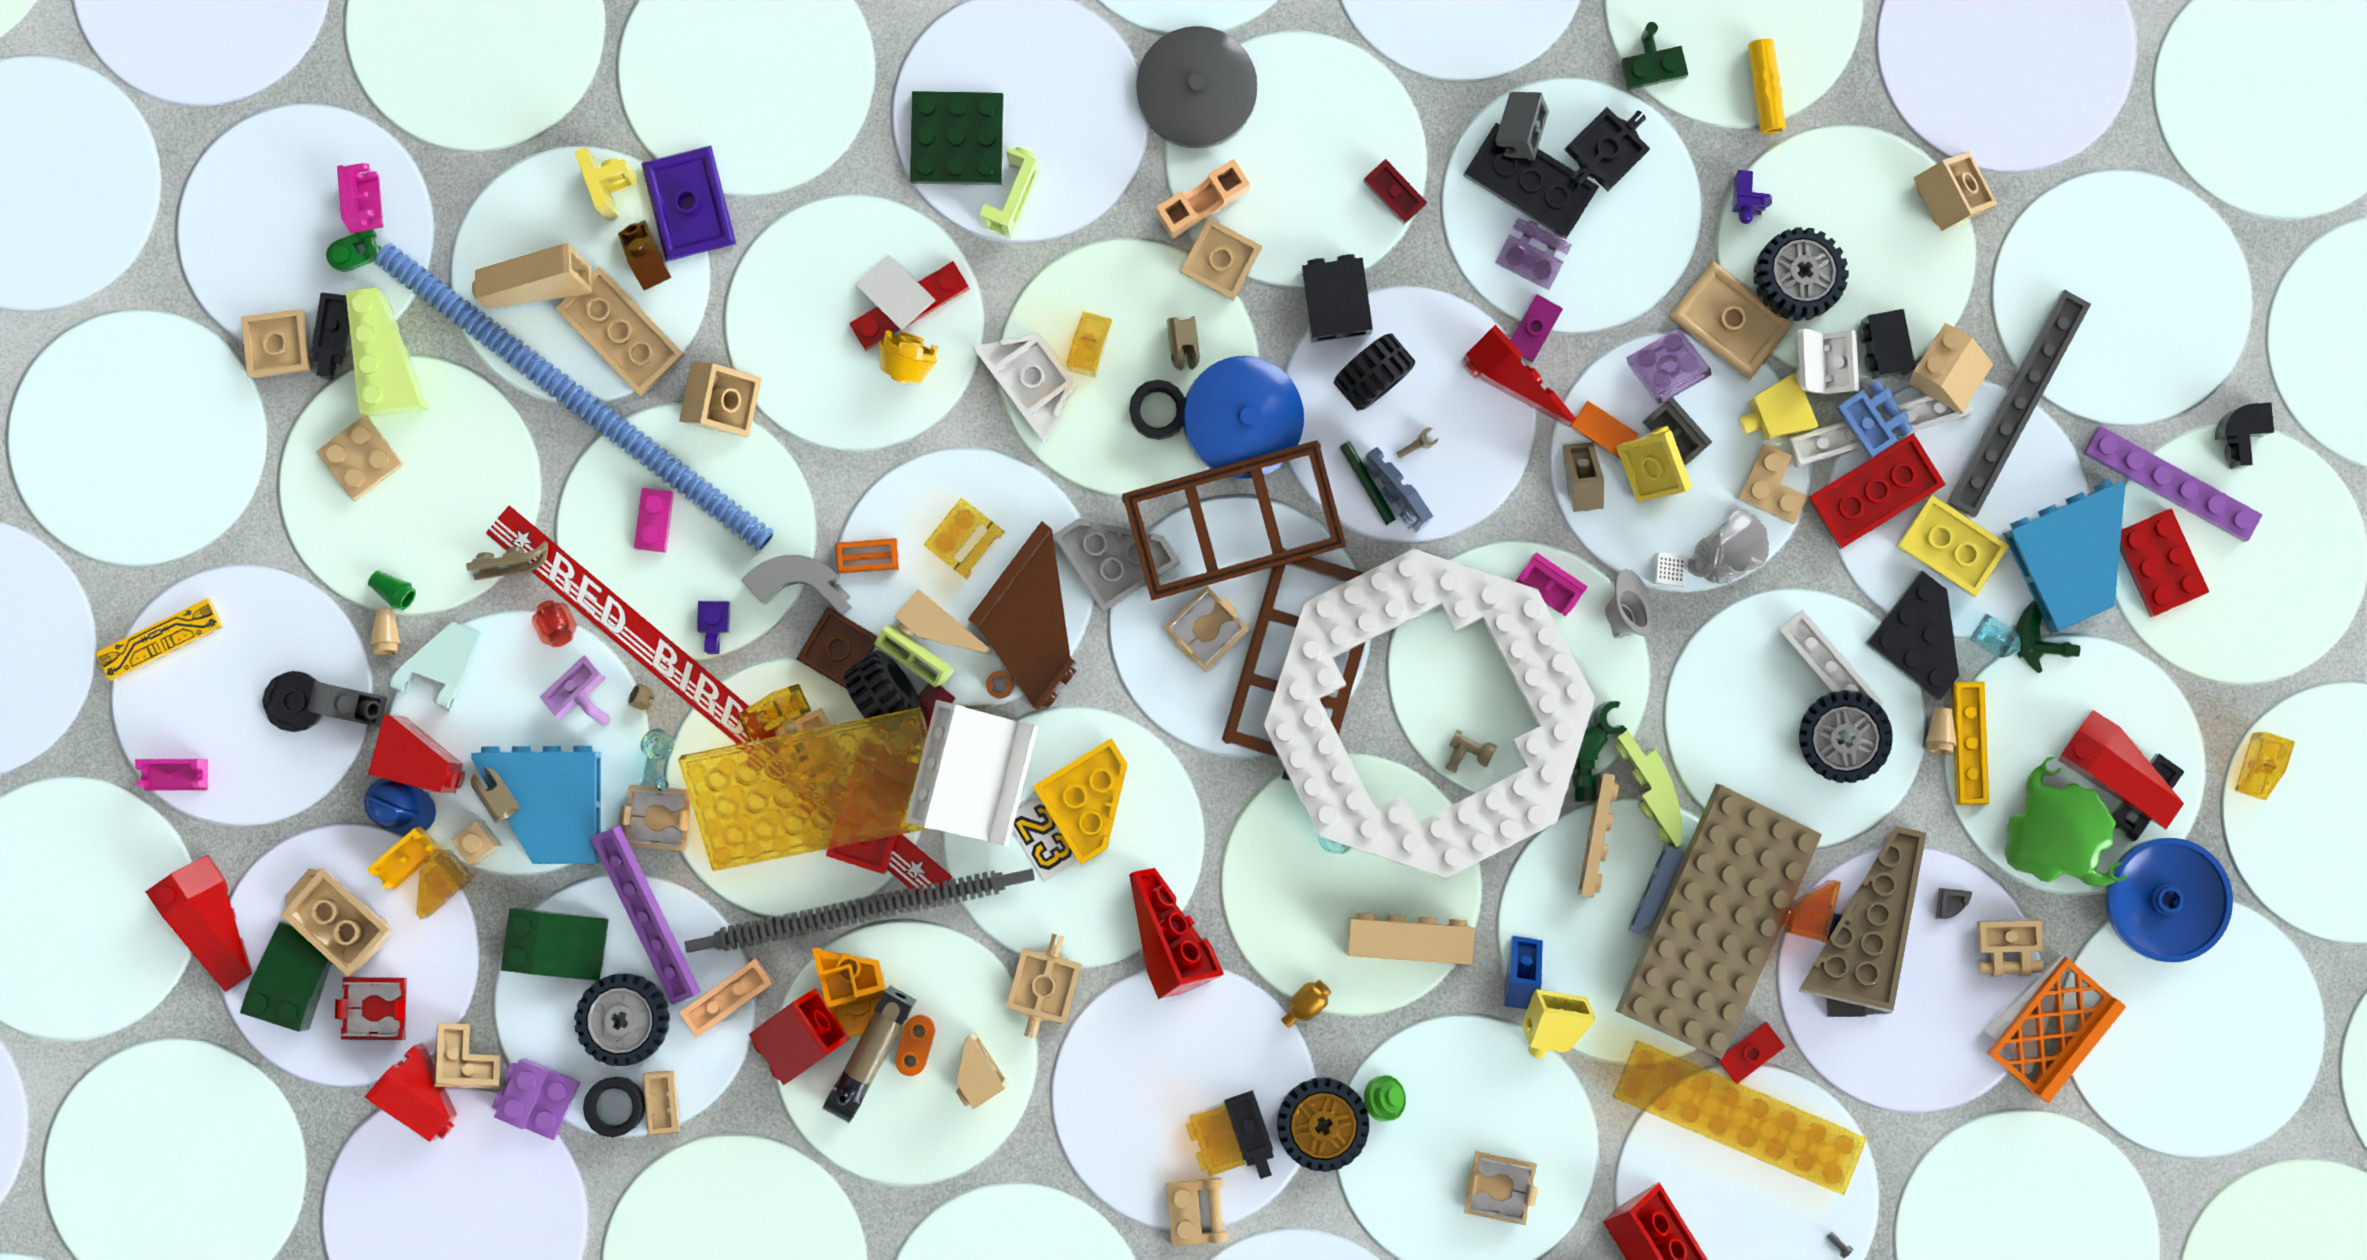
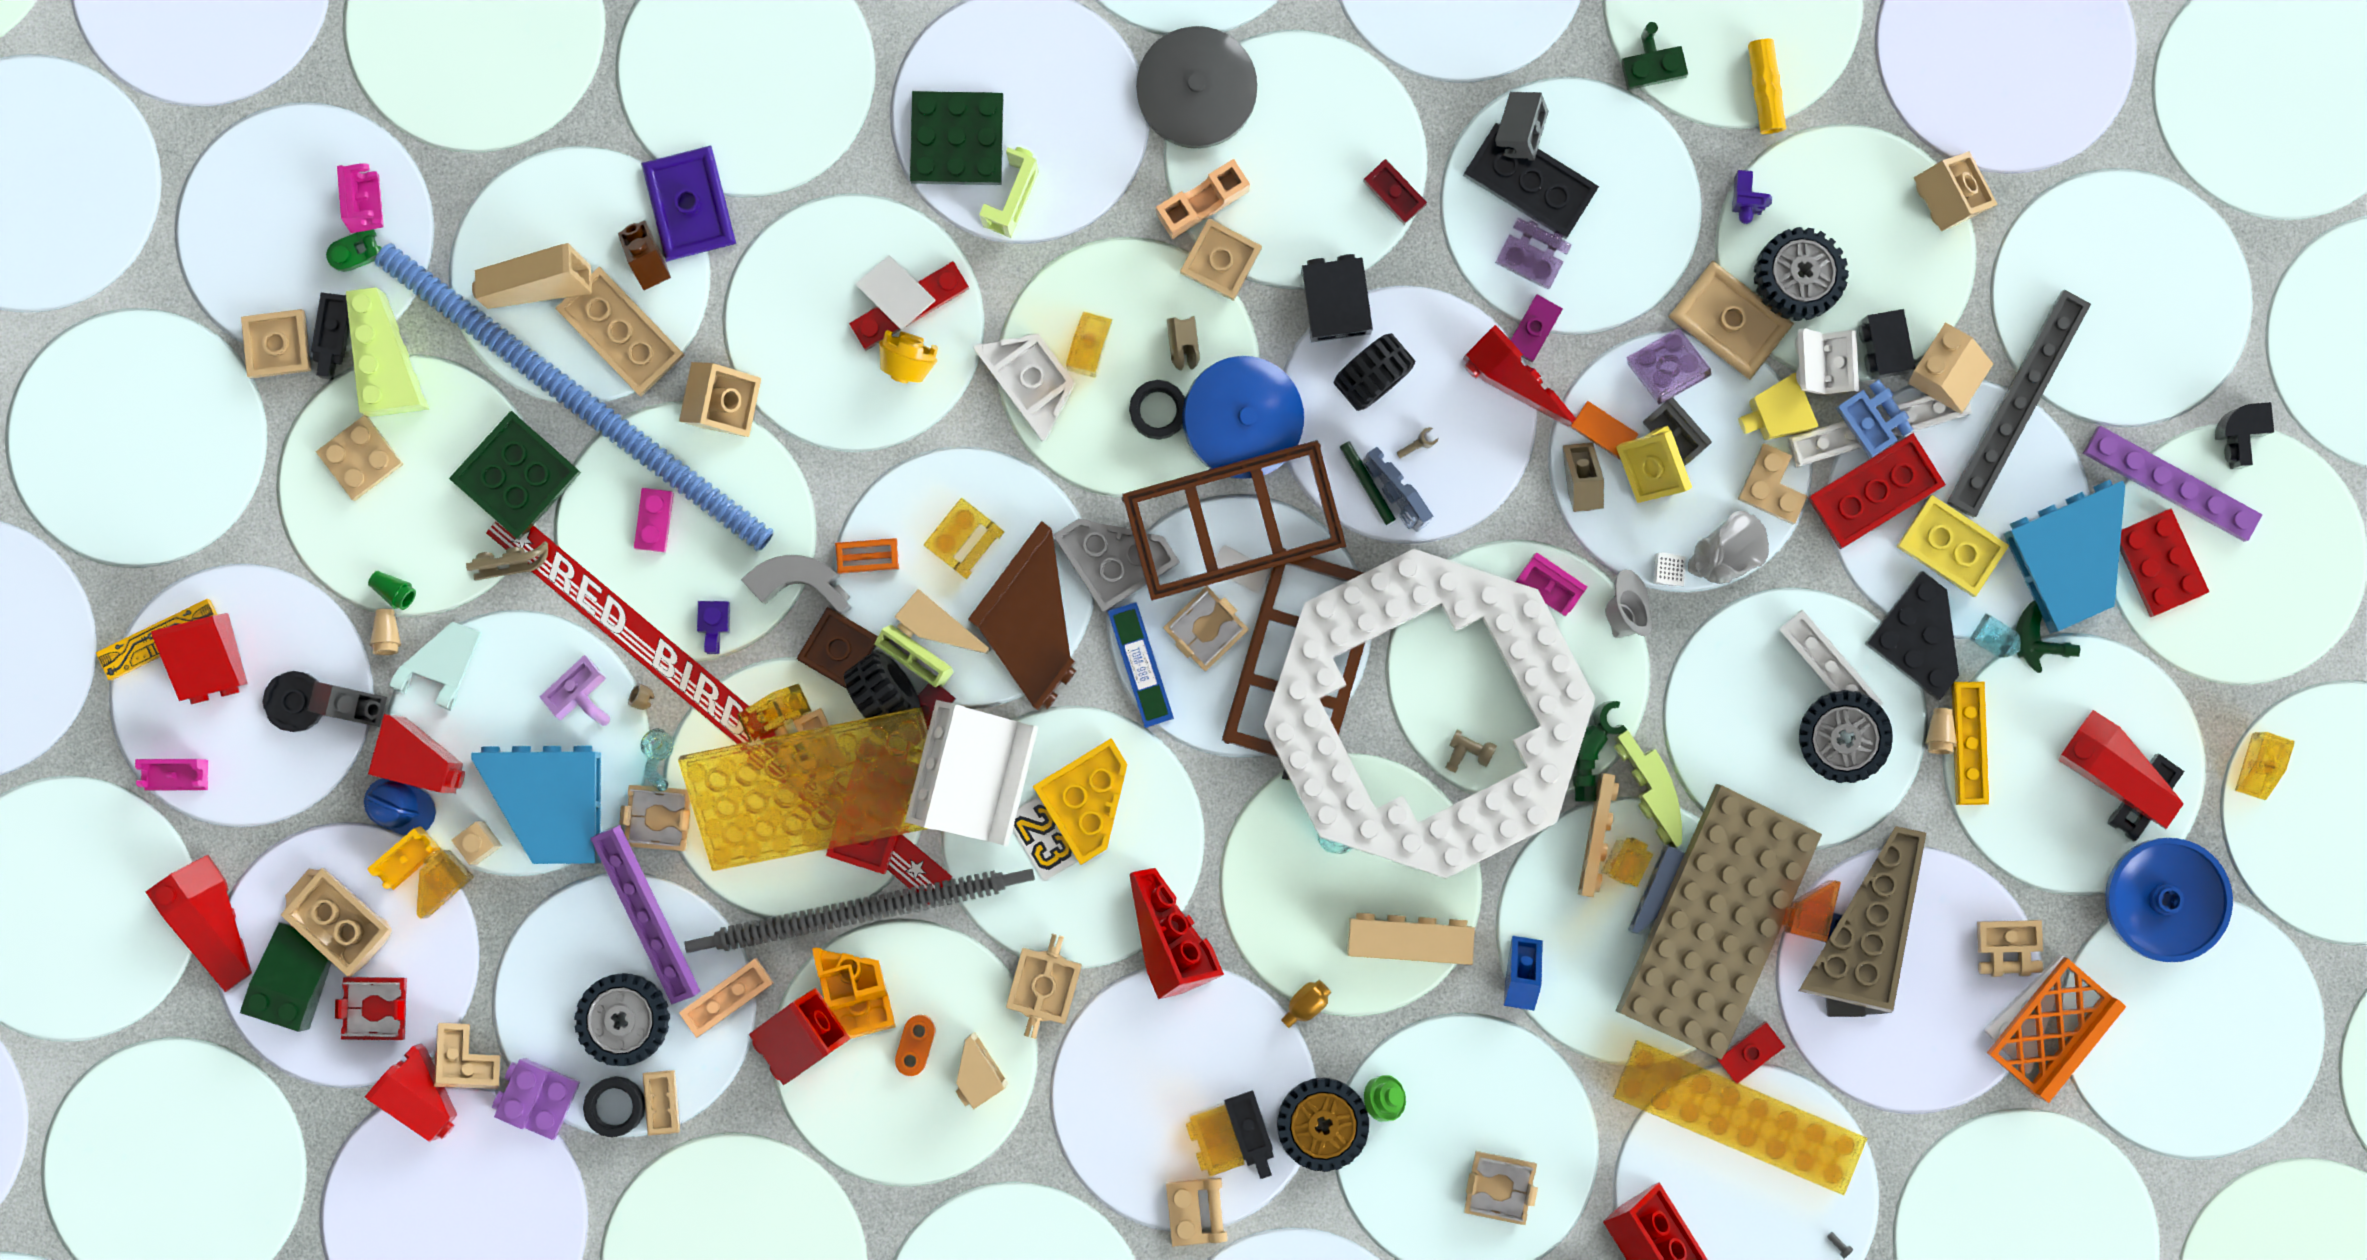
dark tan piece [471,767,521,823] -> none
dark green slope [501,907,609,981] -> none
clear red head [531,600,577,648] -> none
light yellow bracket [574,147,638,221] -> none
piece [822,985,917,1124] -> none
dark orange bush [986,671,1014,699] -> none
light yellow torso [1522,989,1596,1059] -> none
black plate [1564,107,1651,192] -> none
dark grey tile [1936,888,1972,919] -> none
bright green piece [2005,756,2128,887] -> none
none -> red slope [151,613,248,705]
none -> dark green plate [449,411,581,540]
none -> tile [1107,602,1174,728]
none -> white sticker [1215,544,1271,594]
none -> clear yellow brick [1600,837,1654,888]

